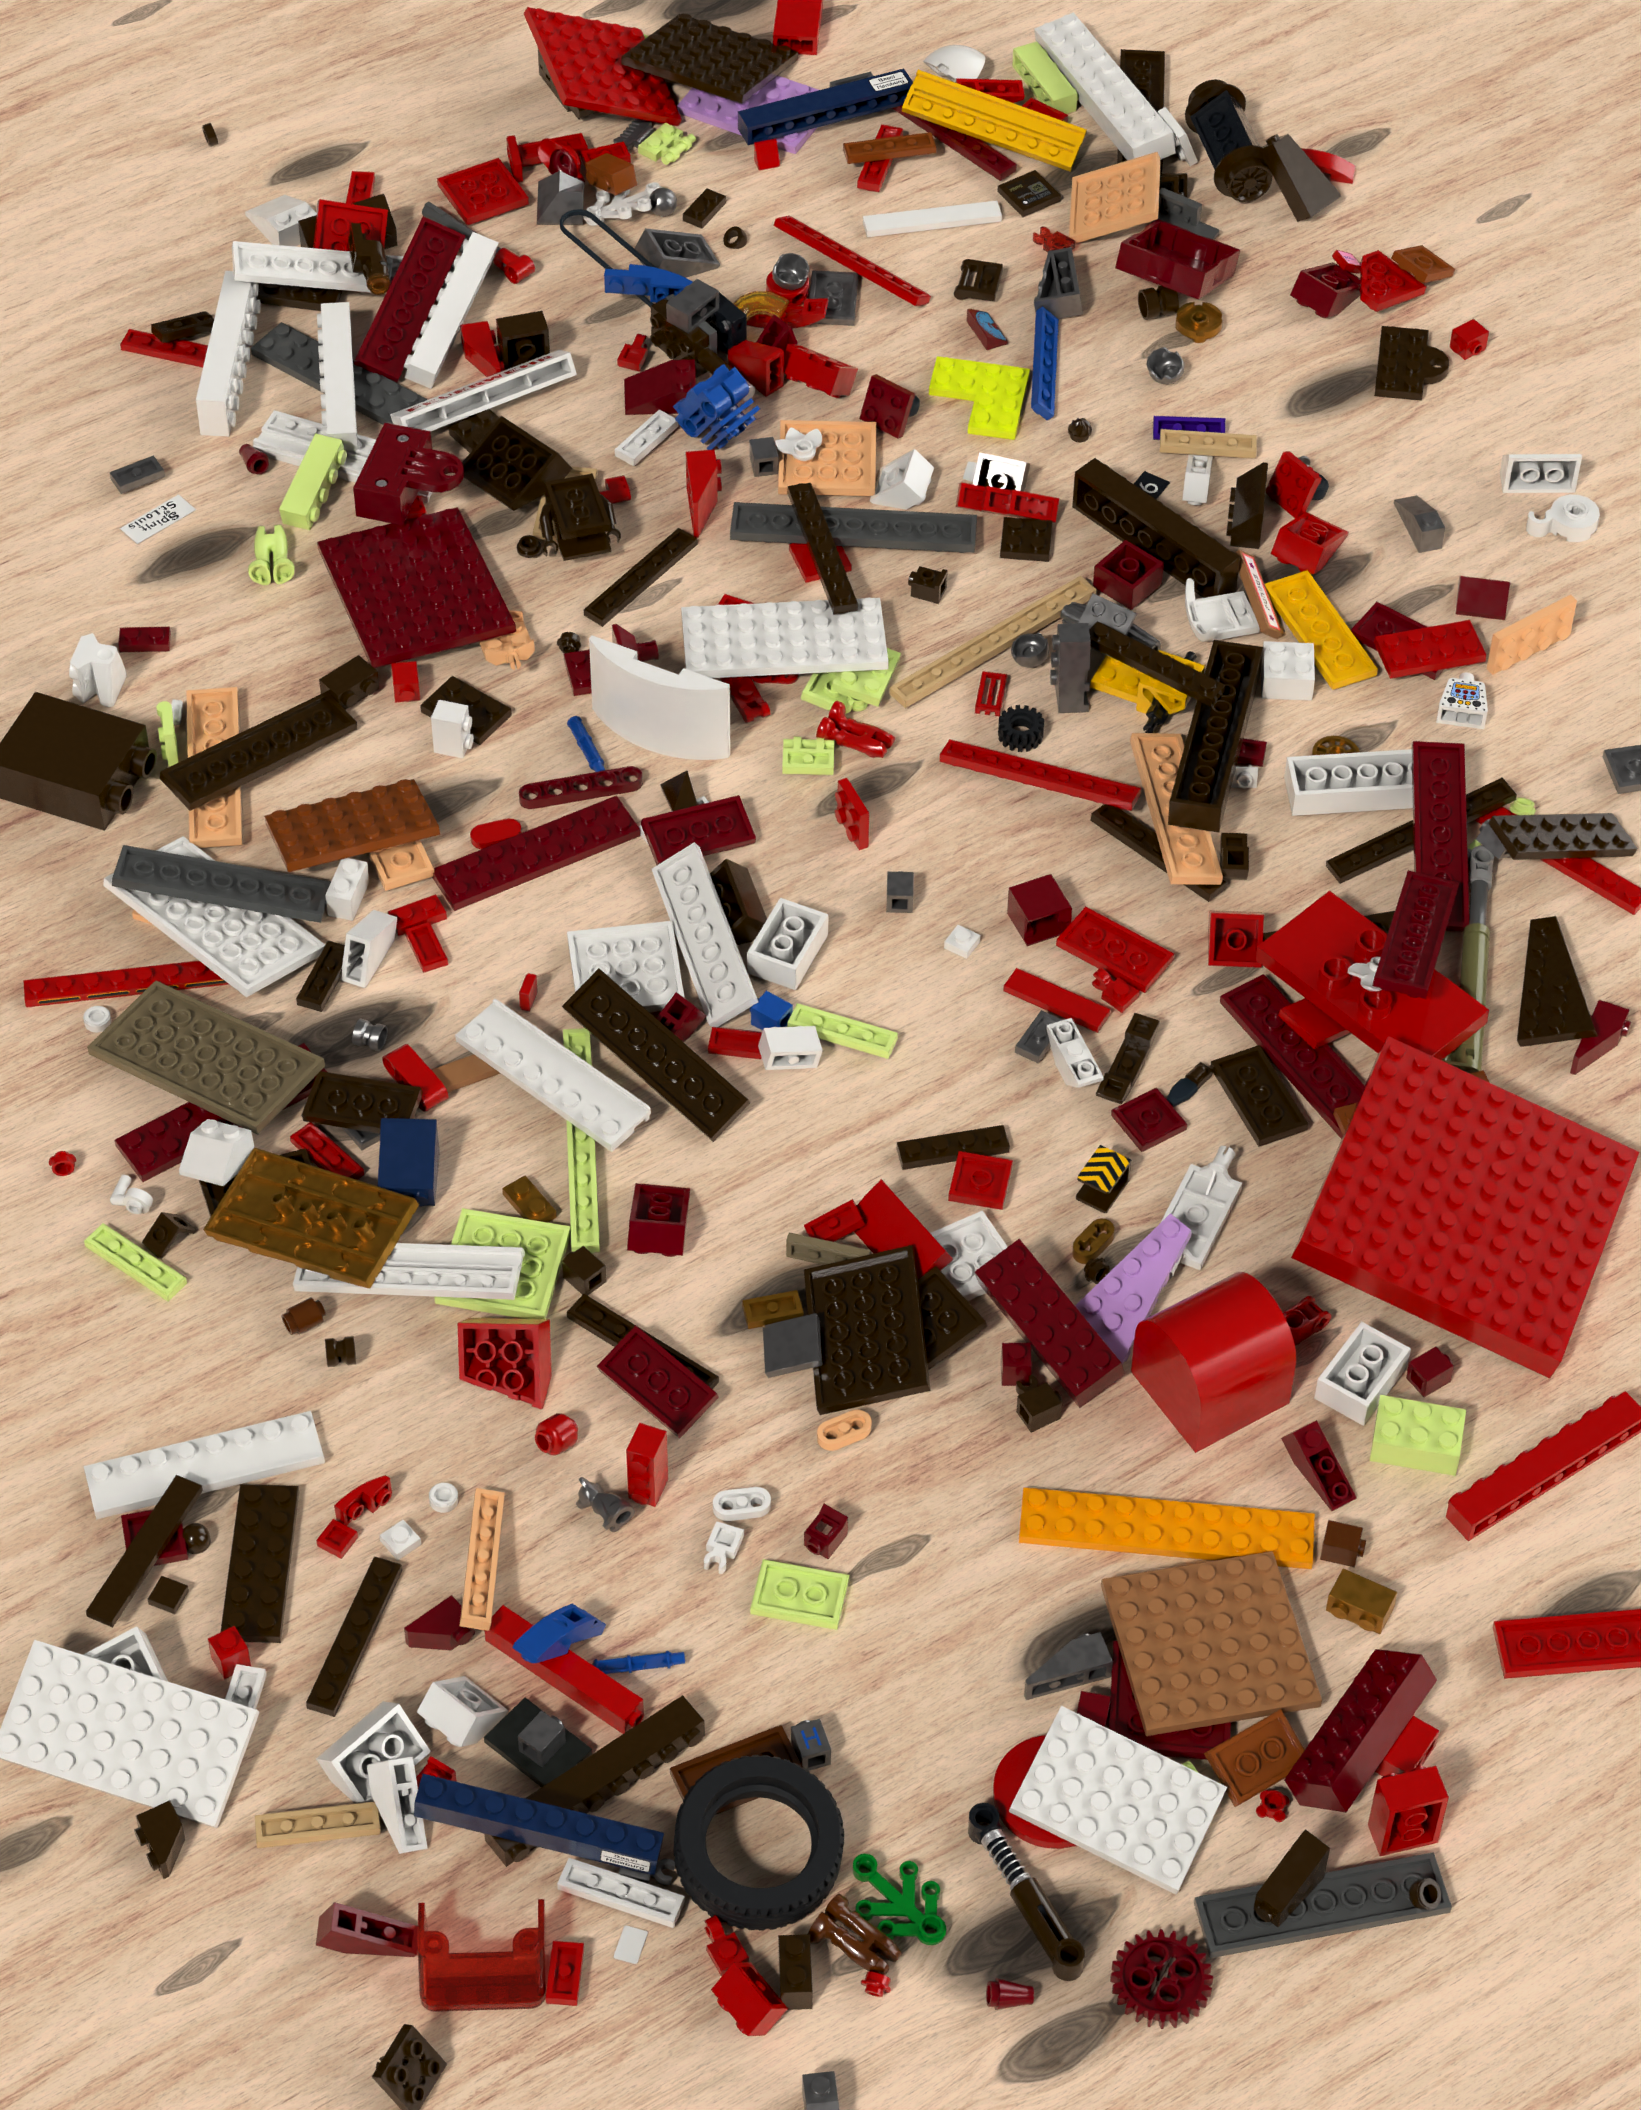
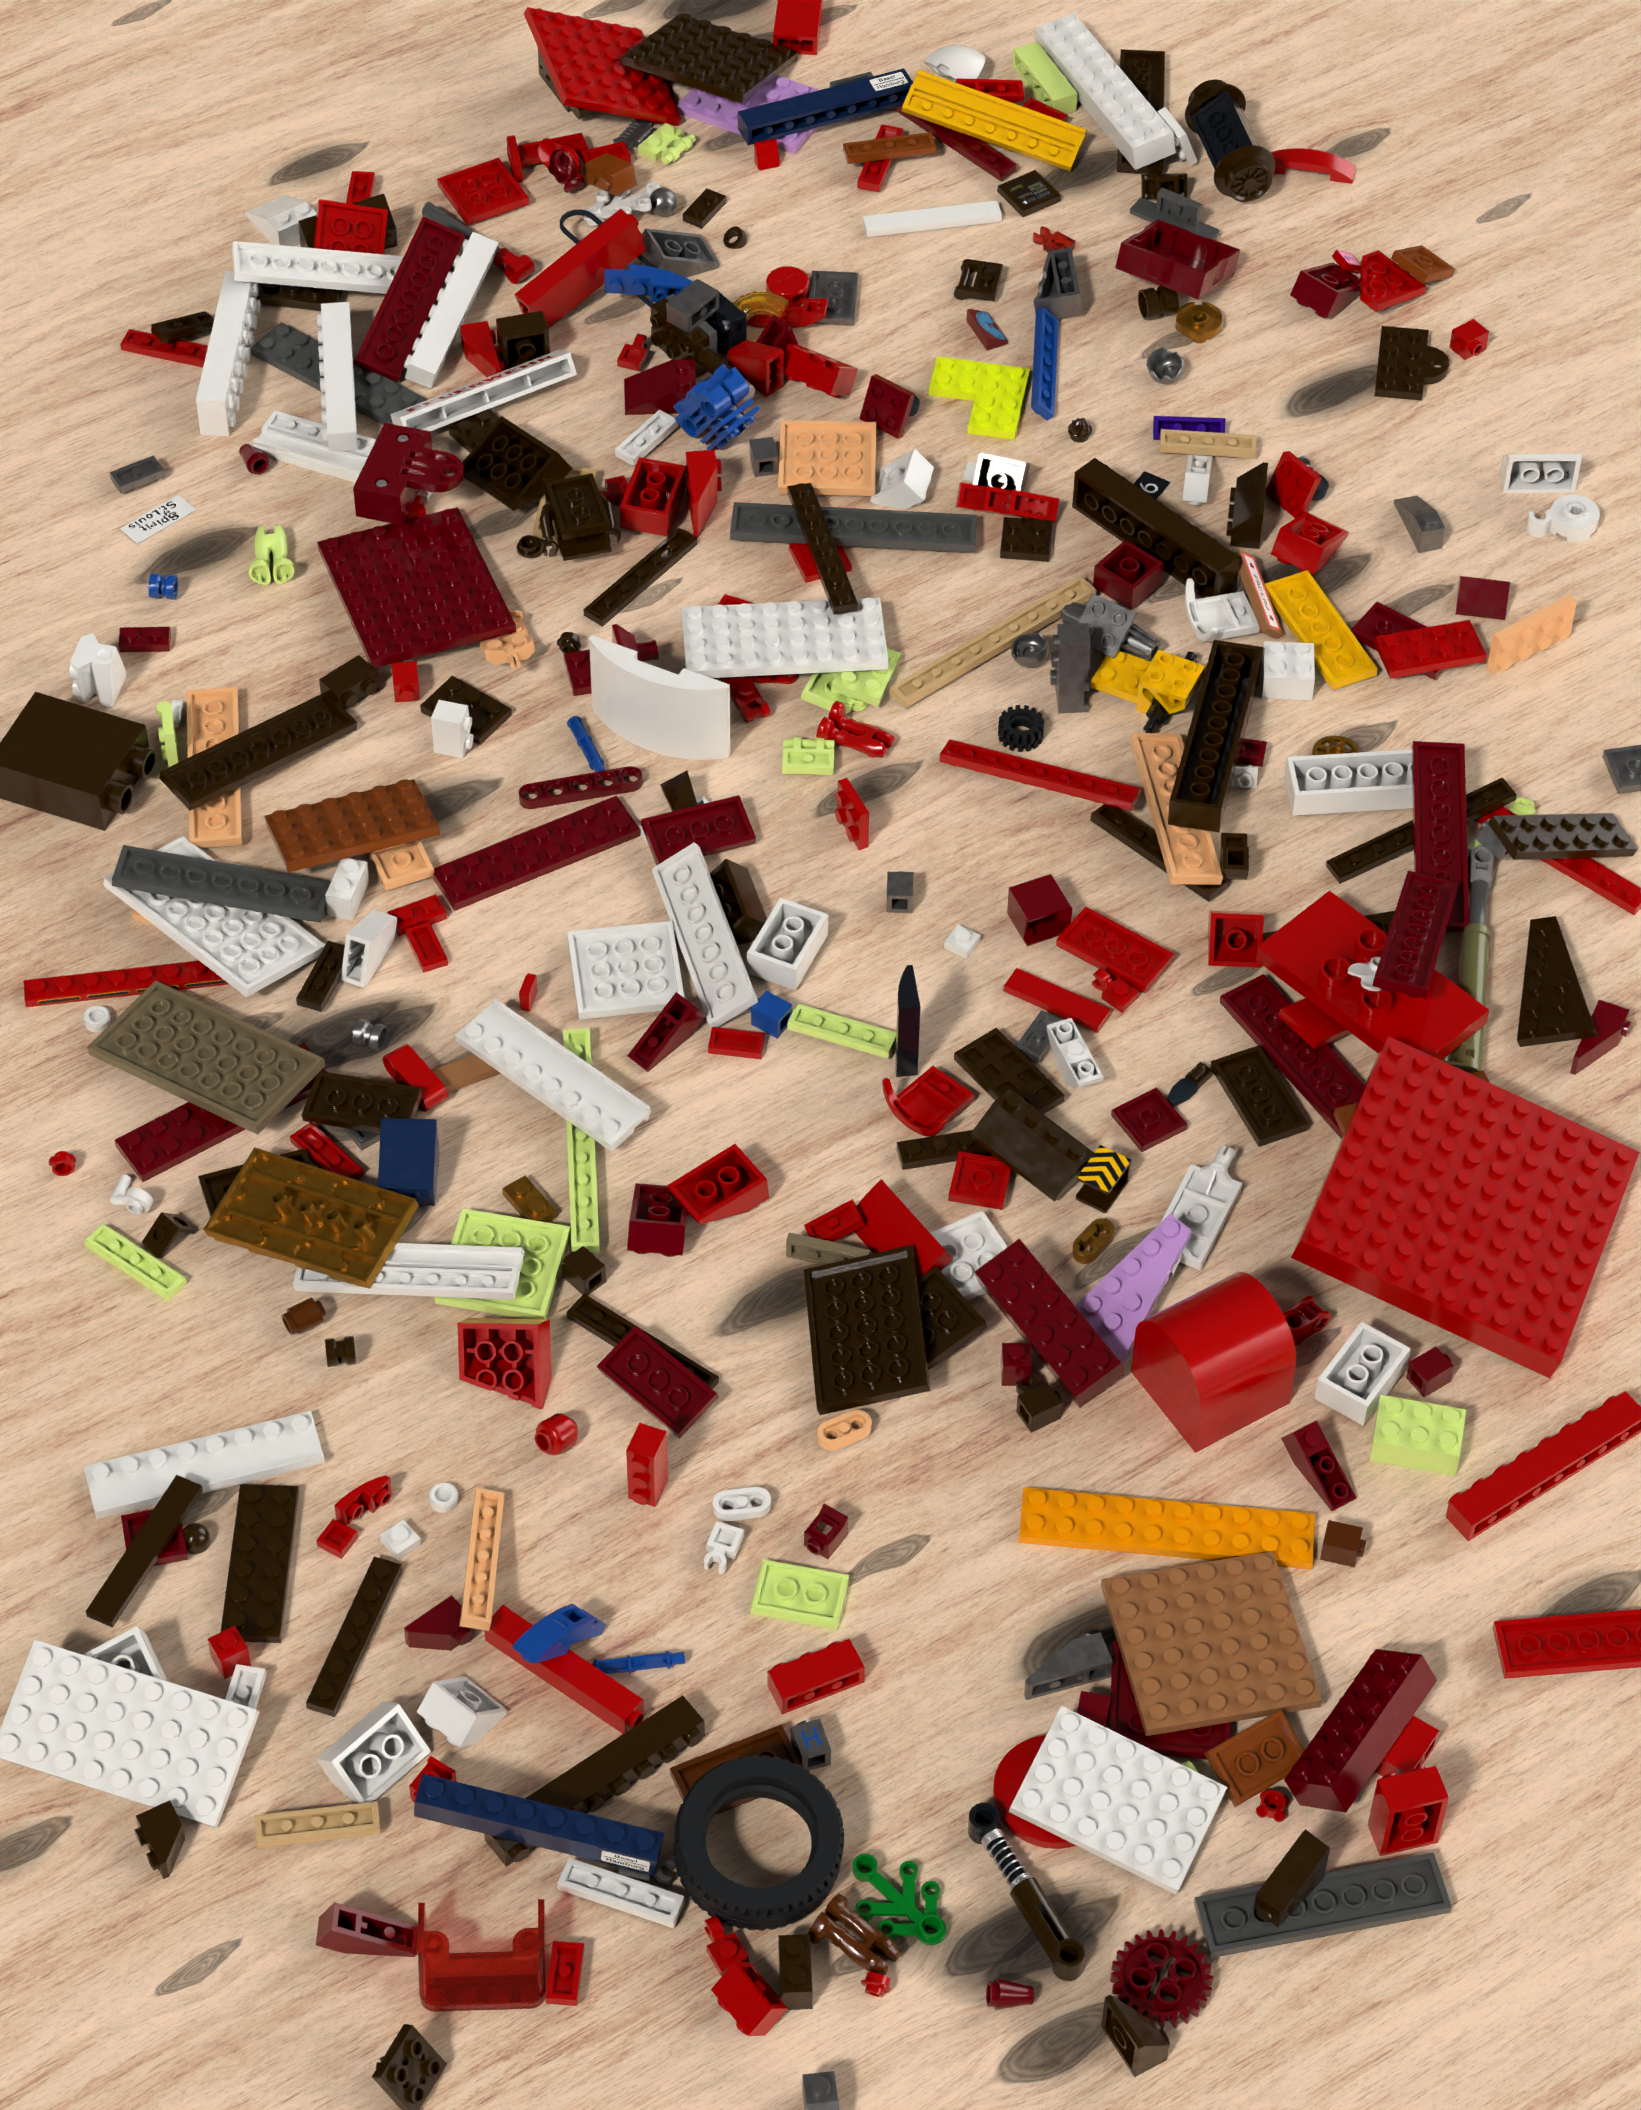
dark brown tile [148,1576,189,1614] -> none
white slope [179,1119,254,1186] -> none
dark brown tile [202,123,218,147] -> none
yellowish green brick [279,433,347,530] -> none
dark brown plate [348,223,392,295] -> none
white slope [367,1757,428,1854] -> none
red tile [470,818,522,849] -> none
pearl dark grey tile [484,1697,592,1787] -> none
flat silver brick [518,1711,566,1767] -> none
flat silver slope [537,171,584,225] -> none
dark brown plate [562,968,750,1142] -> none
flat silver animal [576,1477,635,1532] -> none
white sticker [614,1926,648,1964] -> none
pearl gold plate [742,1290,803,1329] -> none
white brick [758,1026,823,1070] -> none
flat silver tile [763,1313,822,1378] -> none
flat silver hair [772,253,809,291] -> none
red tile [773,215,931,306] -> none
white plate [775,427,822,461] -> none
dark brown brick [908,566,948,604] -> none
red tile [975,671,1007,717] -> none
light nougat plate [1069,152,1161,244] -> none
dark brown plate [1084,1258,1110,1284] -> none
dark brown plate [1089,621,1225,707] -> none
dark brown slope [1096,1013,1160,1104] -> none
dark brown slope [1260,134,1341,222] -> none
pearl gold brick [1326,1568,1397,1634] -> none
dark brown piece [1409,1878,1441,1910] -> none
white torso [1436,672,1488,729] -> none
none -> blue wheel [148,573,178,600]
none -> red brick [514,209,646,329]
none -> red brick [620,457,686,537]
none -> red slope [667,1144,769,1225]
none -> red brick [767,1638,865,1715]
none -> red piece [882,1066,974,1137]
none -> black slope [895,965,921,1077]
none -> dark brown plate [954,1028,1065,1114]
none -> dark brown slope [969,1089,1094,1202]
none -> dark brown slope [1101,1995,1170,2077]

